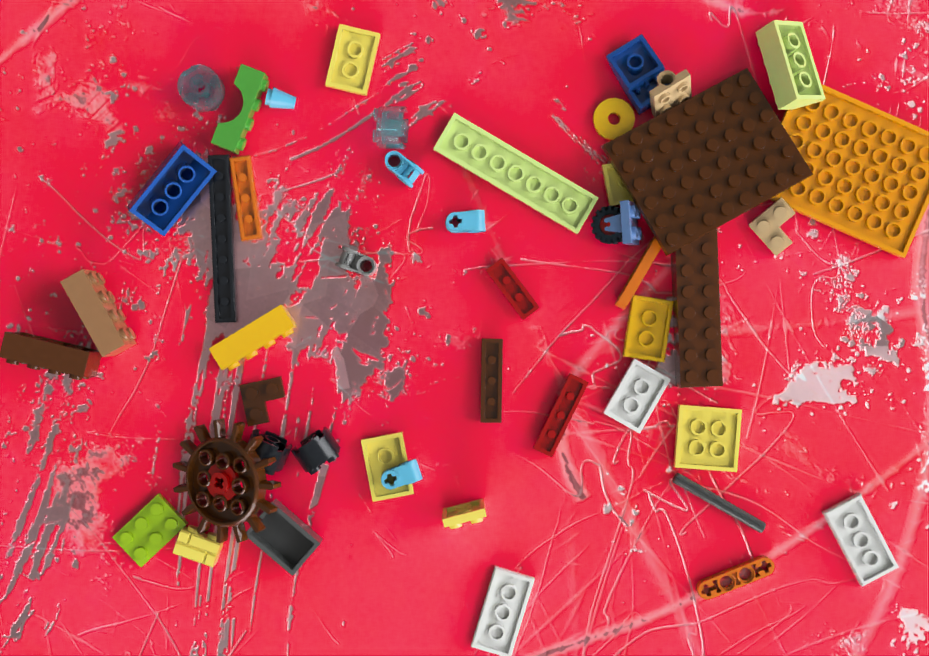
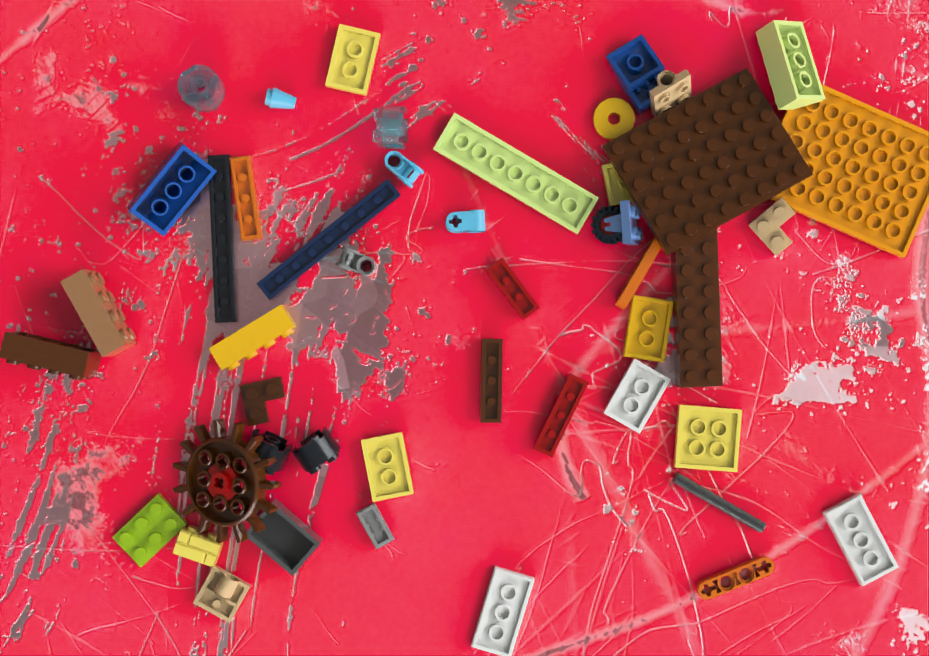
bright green arch [211,64,269,155] -> none
medium azure piece [381,458,423,490] -> none
plate [442,498,487,529] -> none
none -> tan plate [193,565,251,623]
none -> dark blue plate [257,179,401,300]
none -> light grey plate [356,502,395,550]

